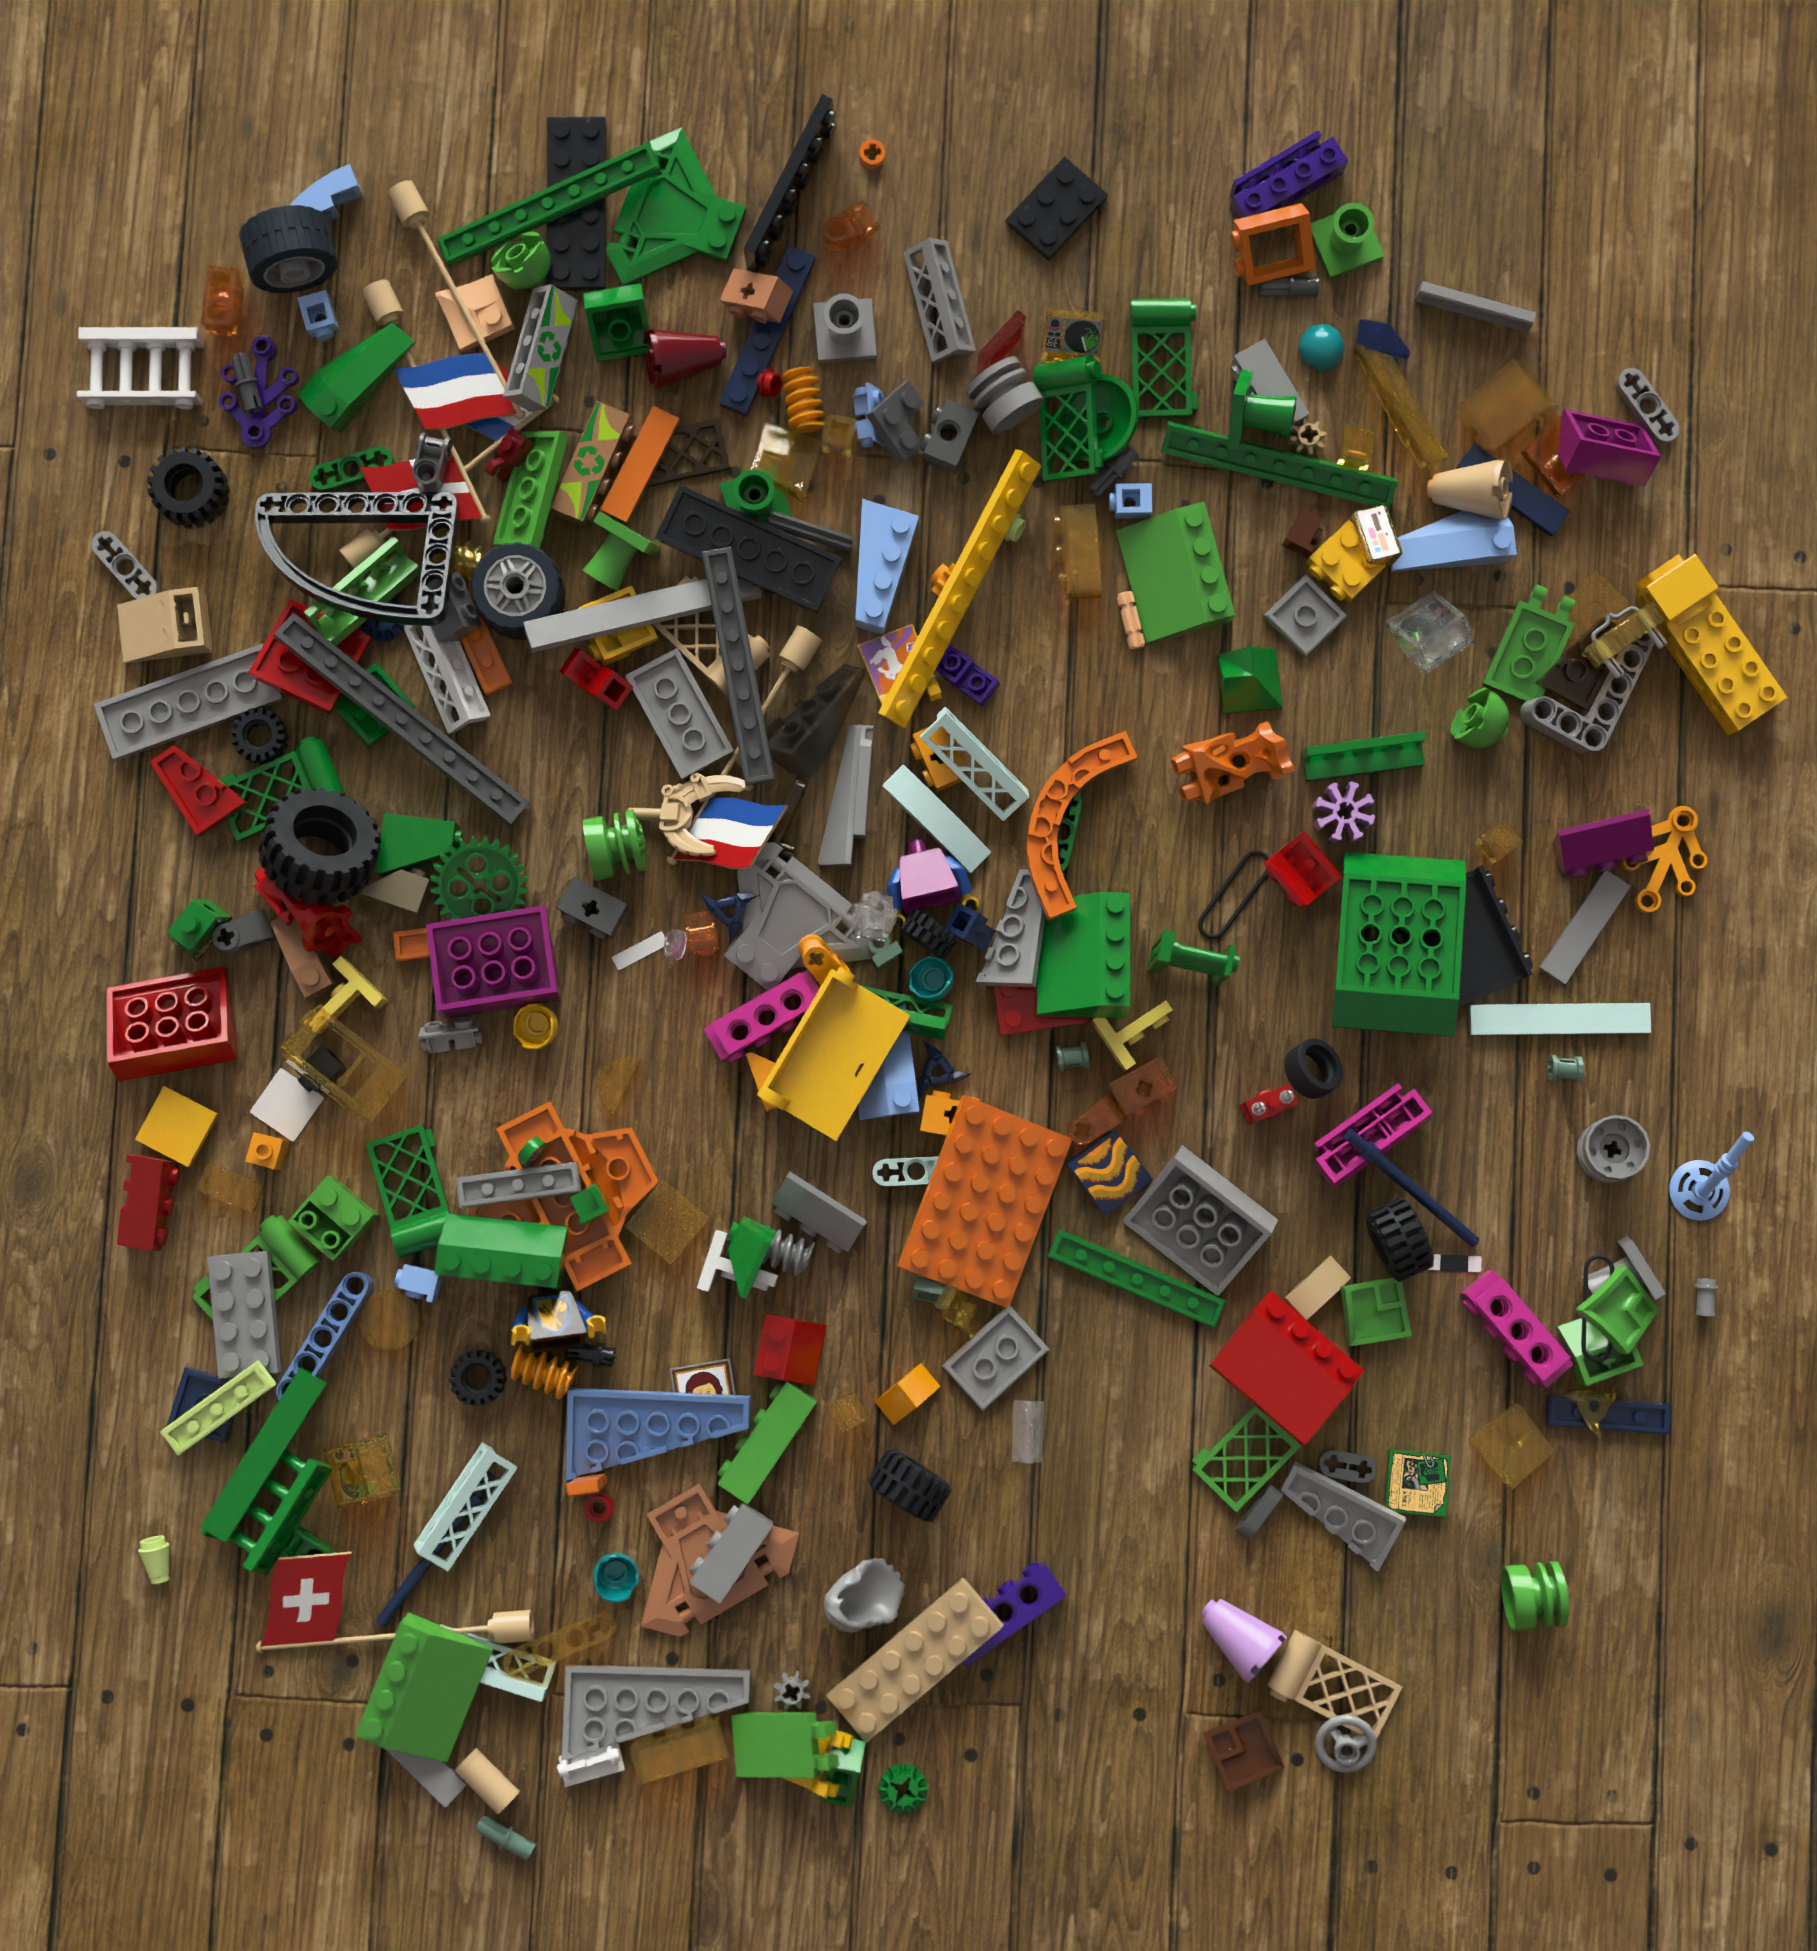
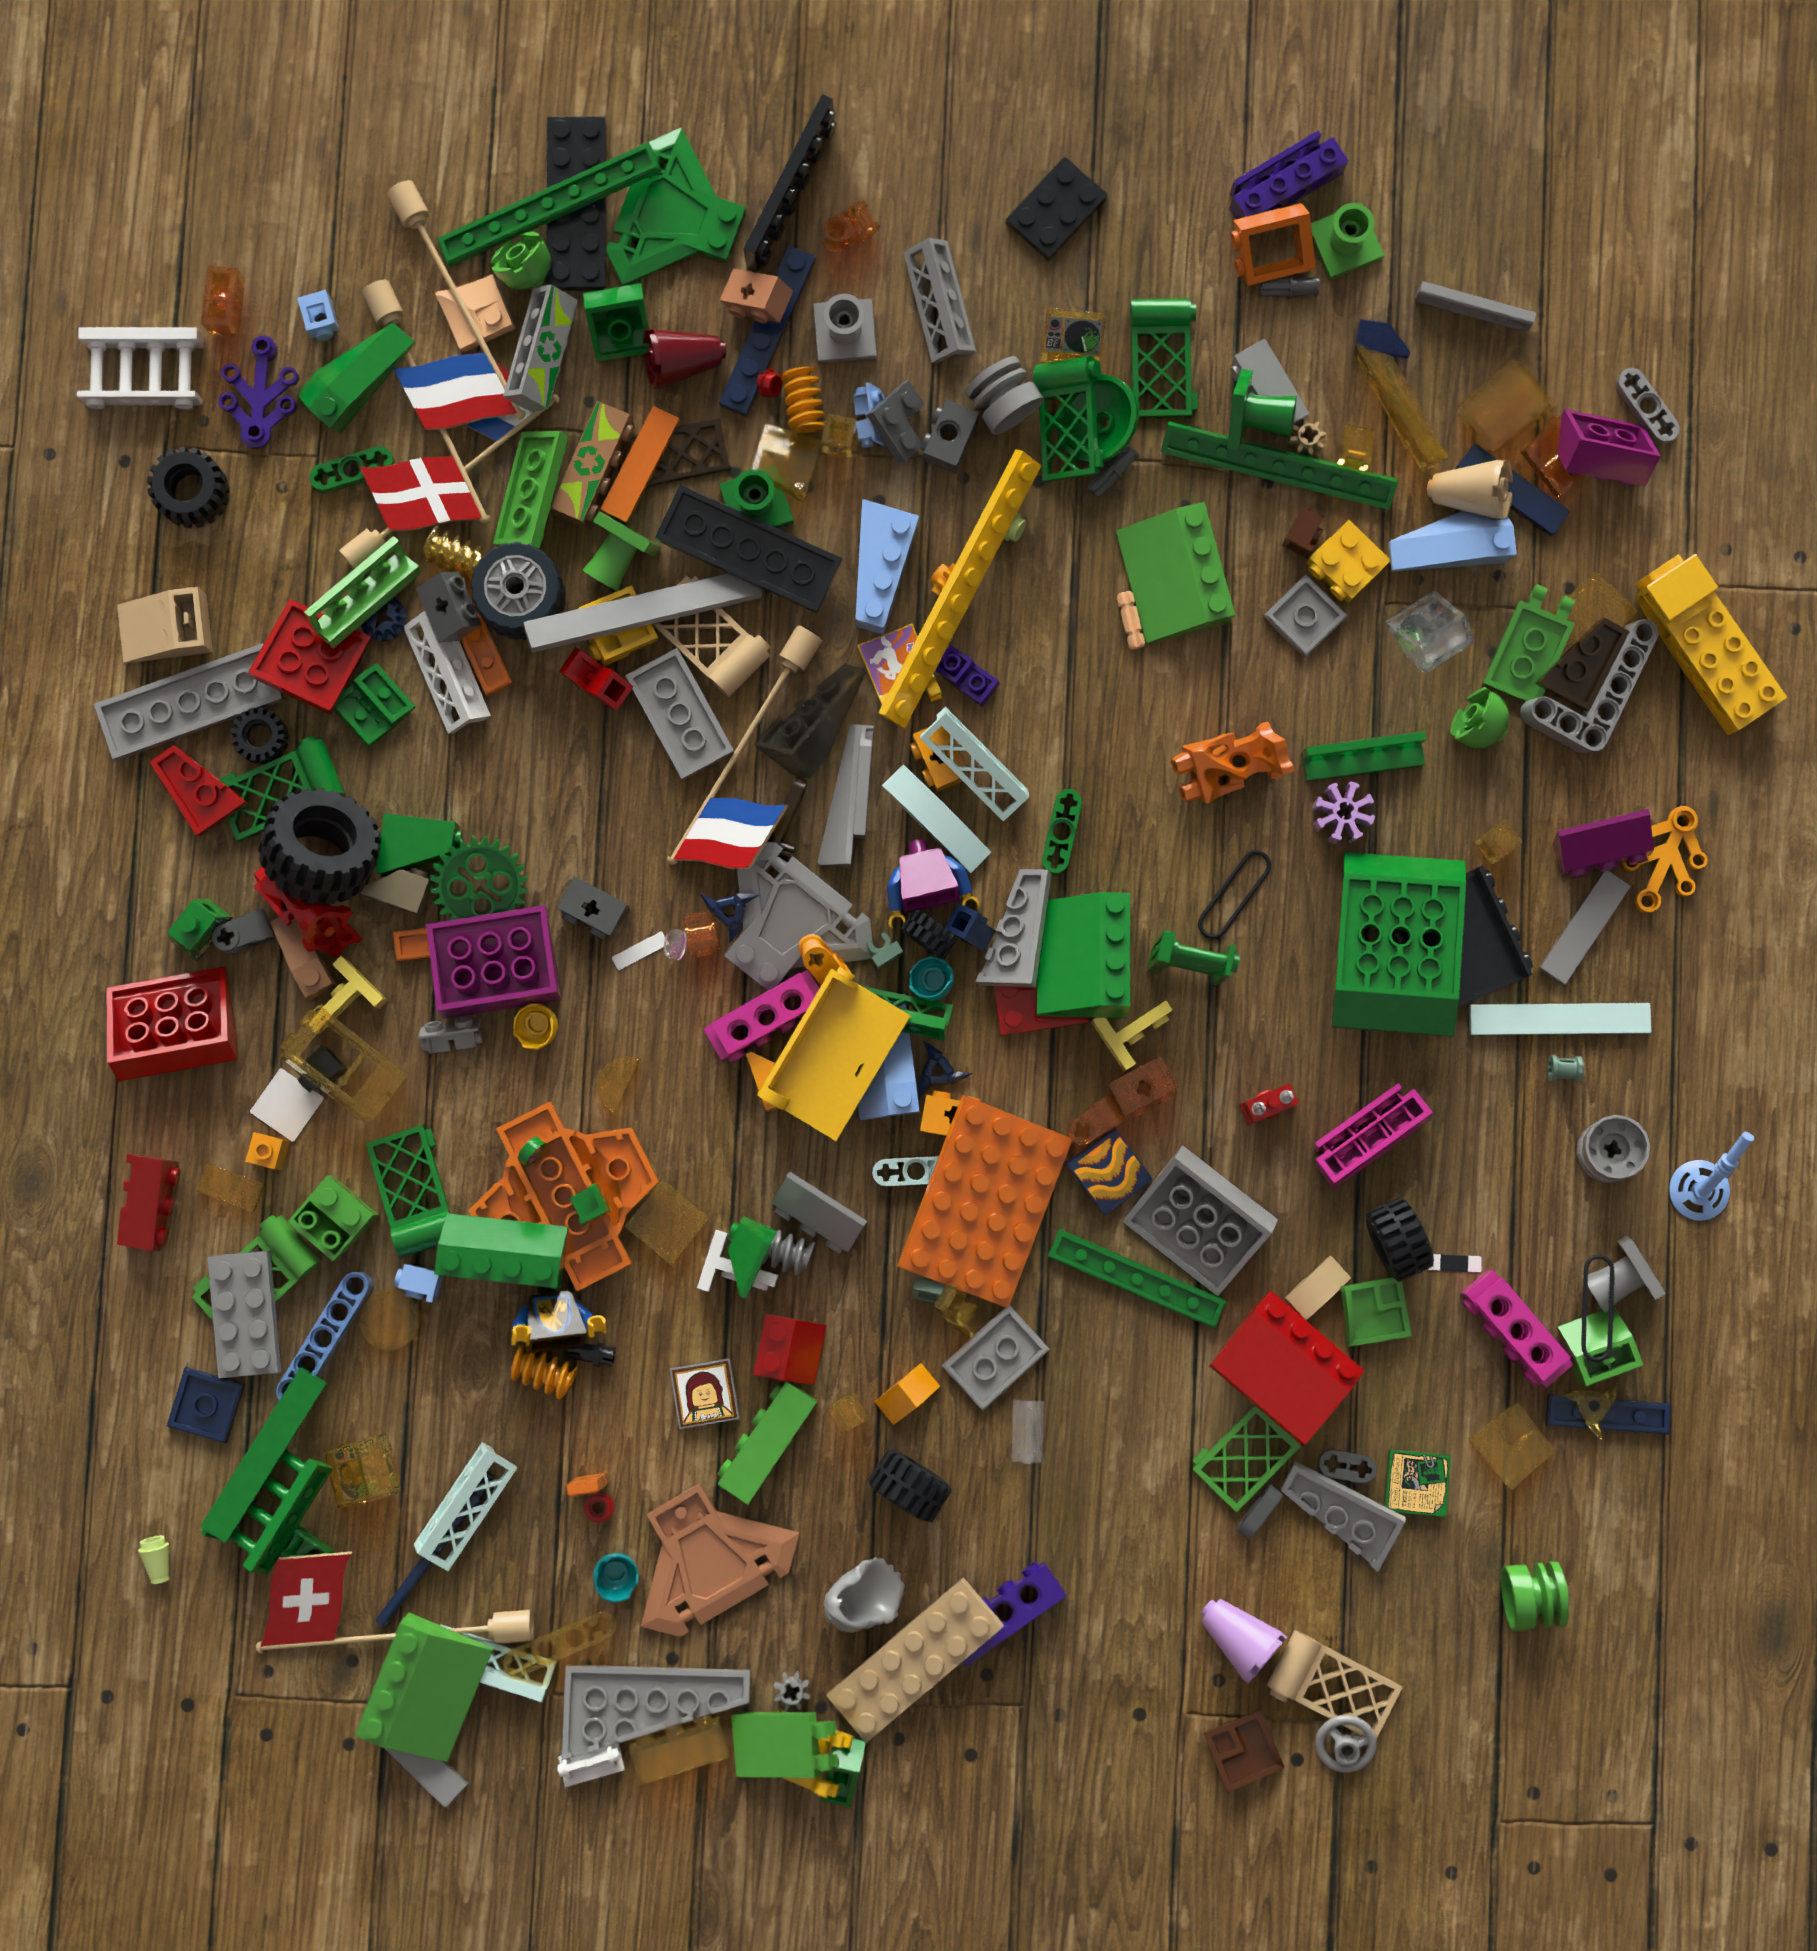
light grey beam [92,531,160,599] -> none
yellow tile [135,1086,219,1167] -> none
yellowish green tile [160,1360,276,1456] -> none
dark grey axle [231,352,264,413] -> none
black wheel [239,205,338,293] -> none
black beam [255,492,460,626] -> none
dark grey plate [273,613,529,827] -> none
light blue slope [290,164,363,221] -> none
dark grey piece [412,432,453,492] -> none
black tyre [449,1350,507,1406] -> none
tan pin [454,1748,520,1814] -> none
light grey tile [456,1162,582,1208] -> none
sand green axle [475,1816,537,1862] -> none
dark red plate [485,427,534,482] -> none
medium blue wing [566,1388,751,1481] -> none
bright green wheel [583,809,647,881] -> none
tan bar [628,772,754,856] -> none
light grey brick [689,1502,773,1604] -> none
dark grey tile [702,546,775,786] -> none
dark grey axle [767,511,853,552] -> none
clear brick [852,891,897,941] -> none
orange bush [859,139,885,169] -> none
green gear [878,1763,928,1815] -> none
clear red tile [977,310,1026,374] -> none
orange plate [1026,731,1138,921] -> none
clear yellow brick [1054,504,1103,600] -> none
sand green bush [1055,1042,1089,1072] -> none
light blue brick [1109,483,1152,520] -> none
green slope [1217,646,1283,714] -> none
red bracket [1264,831,1343,909] -> none
black tyre [1284,1038,1343,1099] -> none
teal hair [1298,324,1345,372] -> none
dark blue bar [1344,1129,1479,1247] -> none
slope [1351,505,1403,566] -> none
bright green plate [1576,1266,1660,1354] -> none
clear yellow piece [1582,602,1667,678] -> none
light grey pin [1694,1278,1719,1316] -> none

